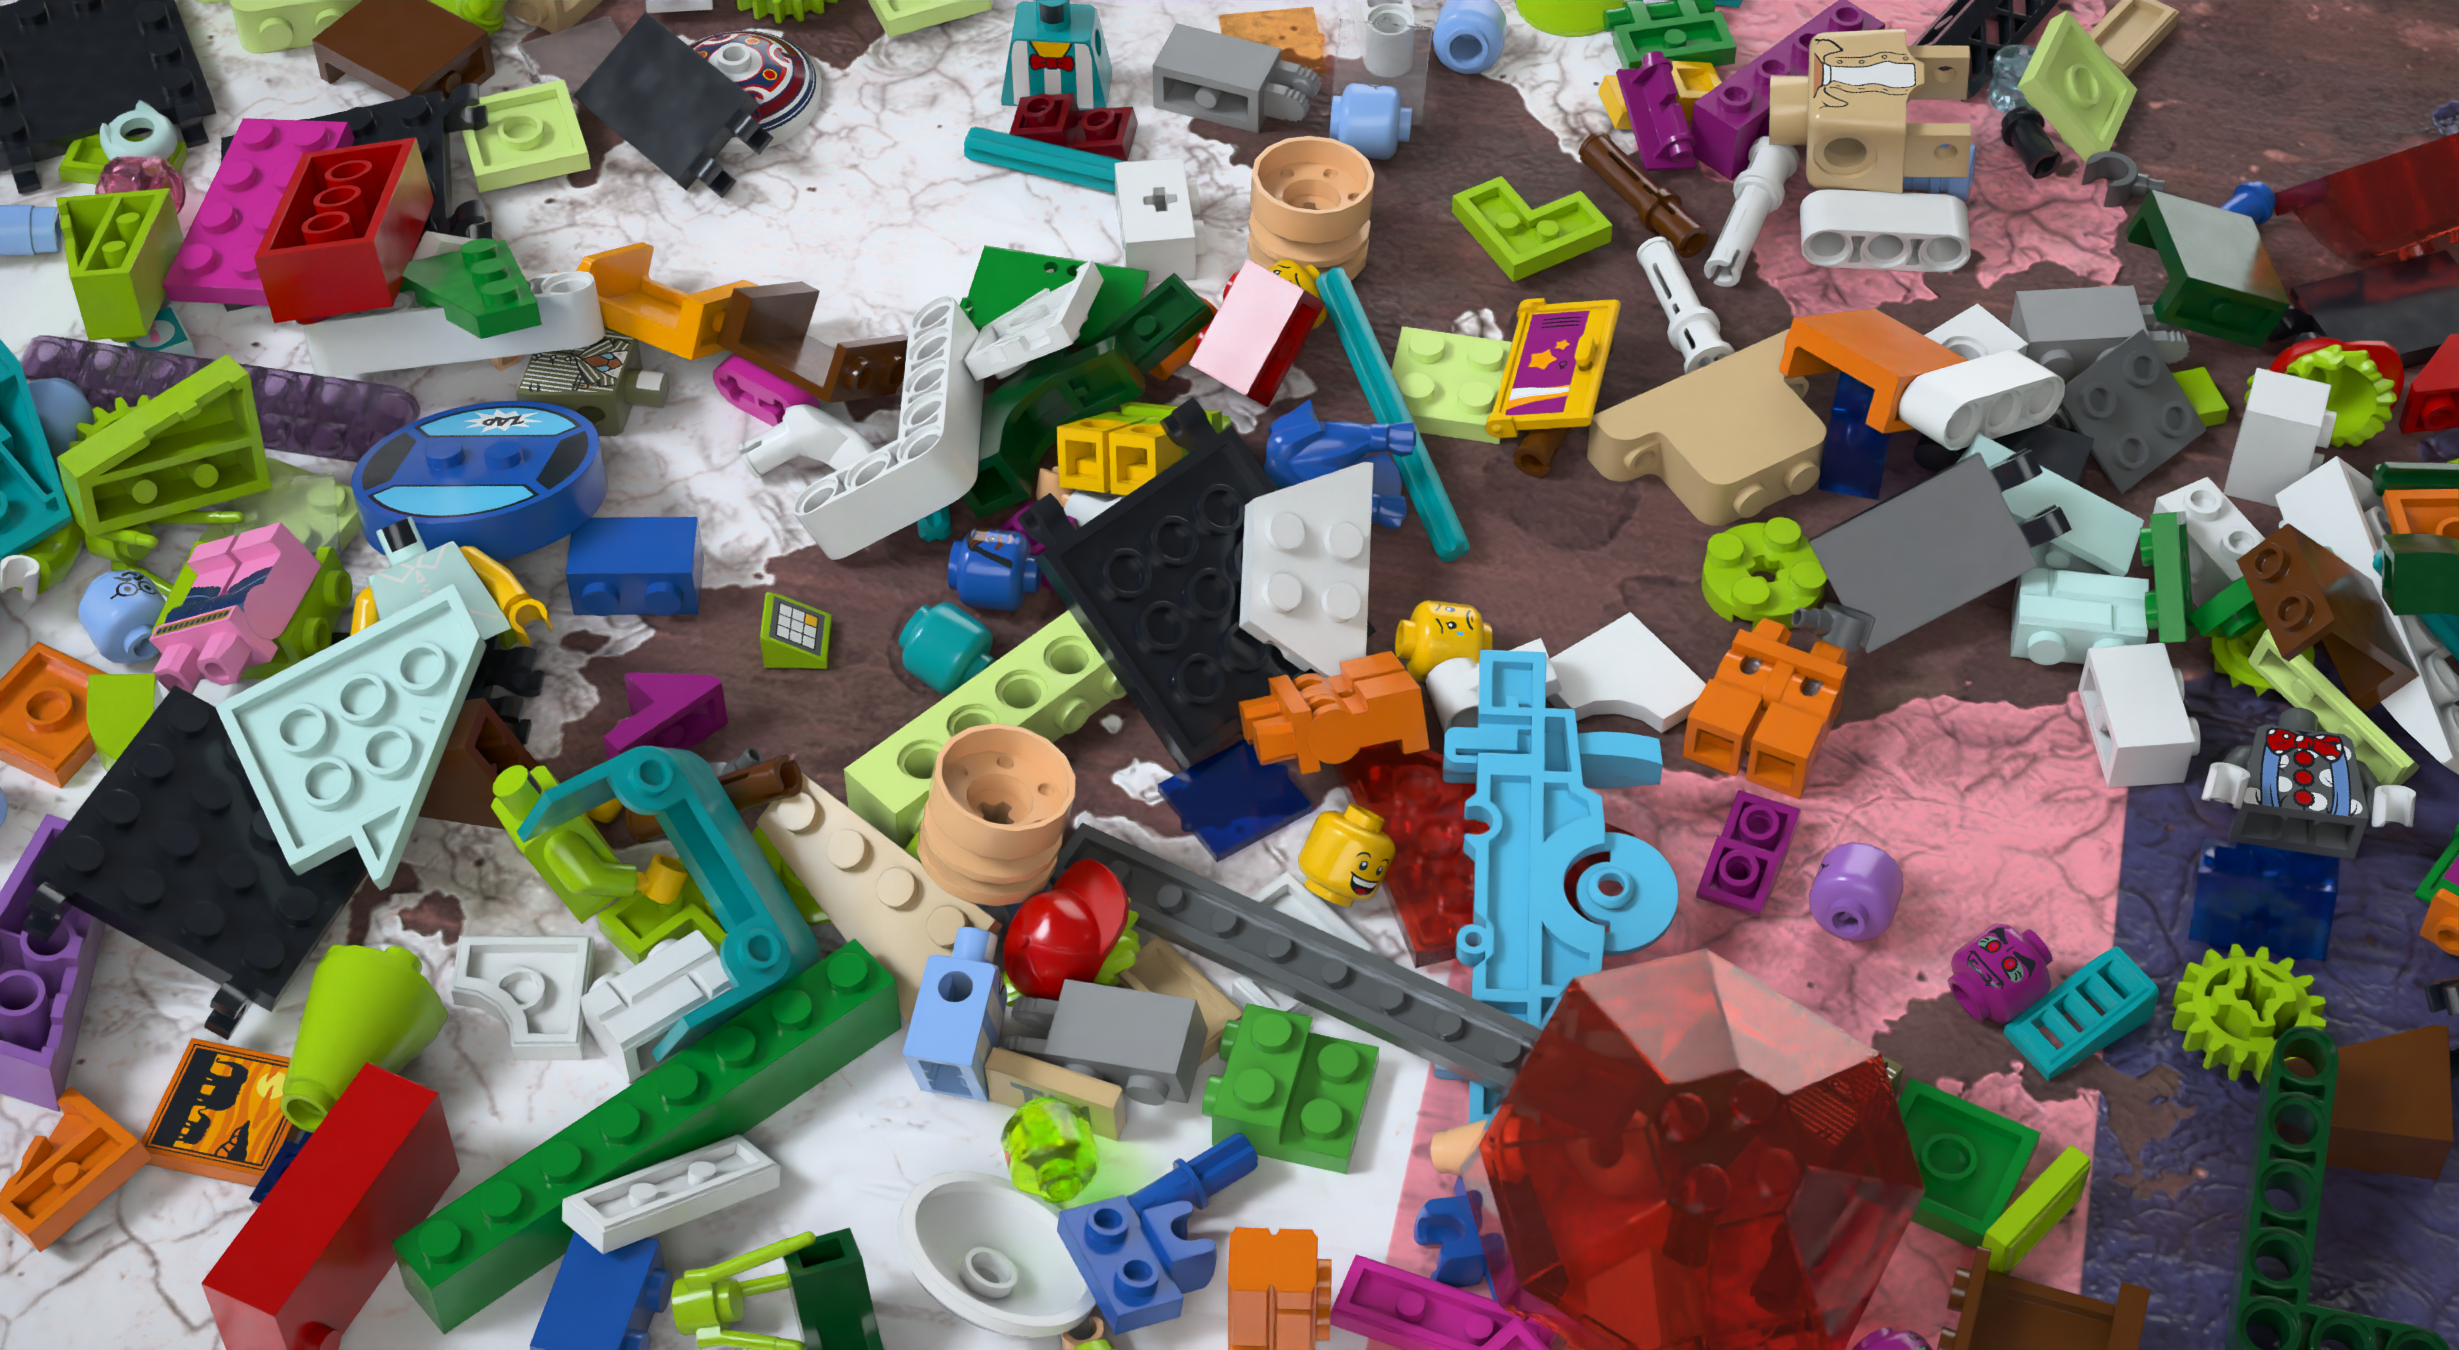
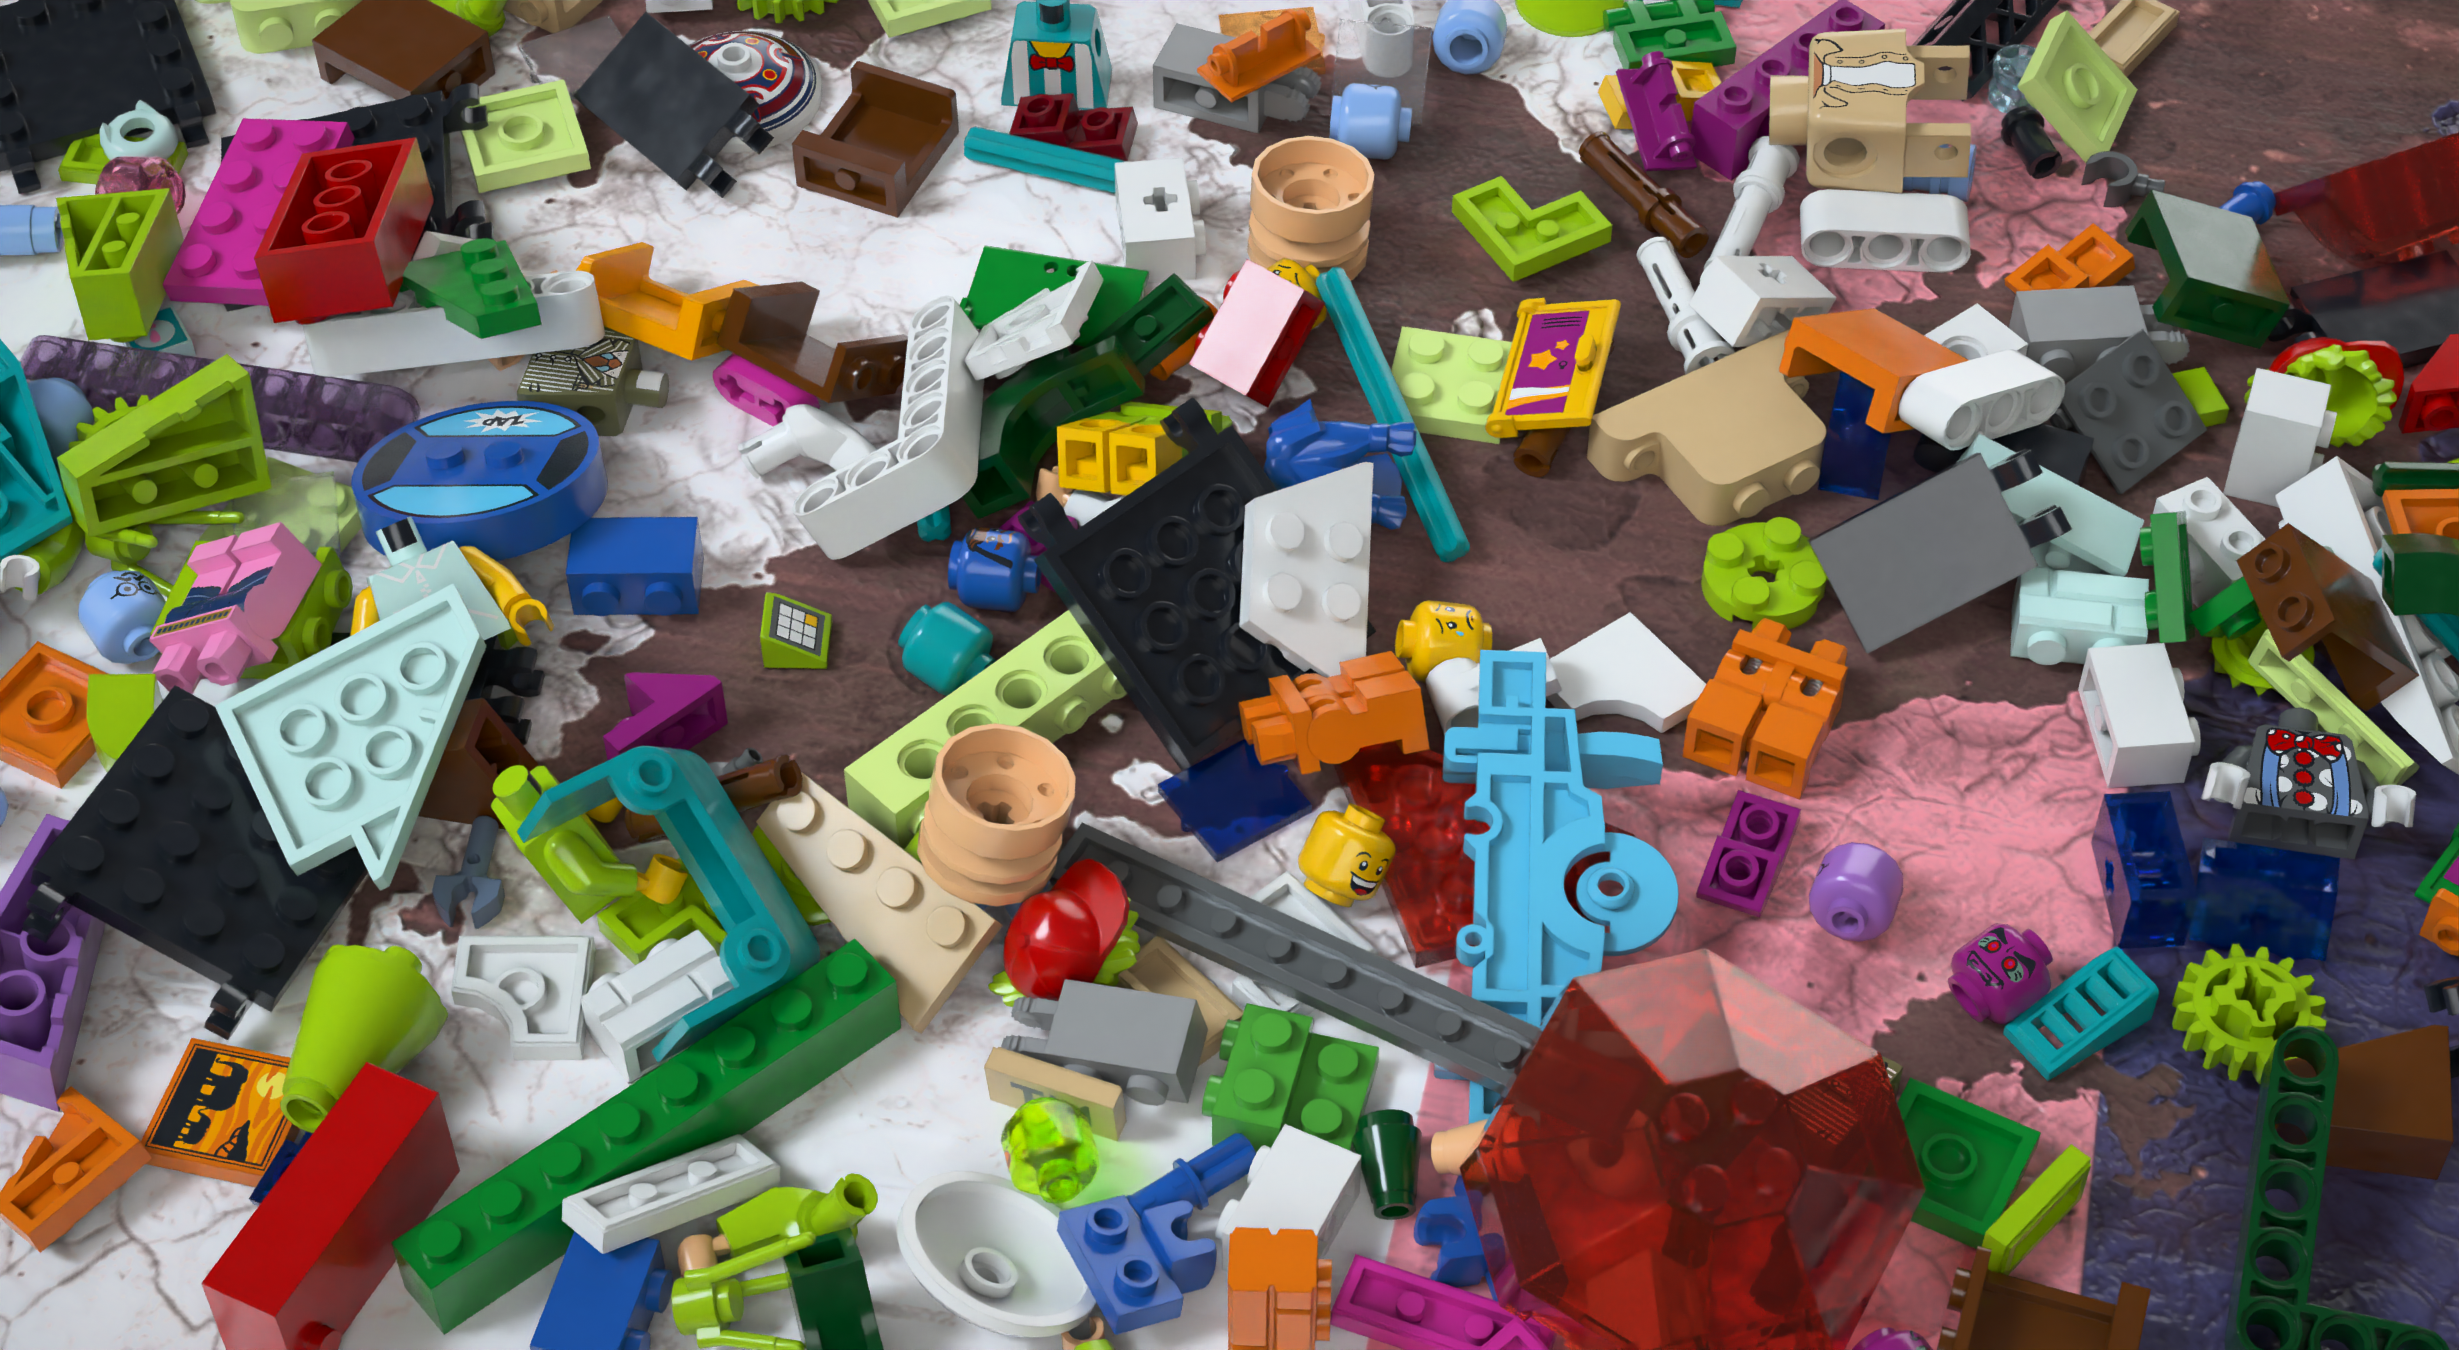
light blue torso [902,927,1007,1102] -> none
dark grey piece [1792,603,1876,652] -> none
none -> sand blue bar [432,816,505,929]
none -> lime arm [677,1173,878,1278]
none -> reddish brown panel [792,61,959,218]
none -> orange hinge [1197,9,1321,103]
none -> white brick [1216,1124,1361,1272]
none -> dark green cone [1352,1109,1422,1220]
none -> white brick [1688,256,1837,347]
none -> orange slope [2004,223,2135,294]
none -> clear blue brick [2091,791,2199,949]

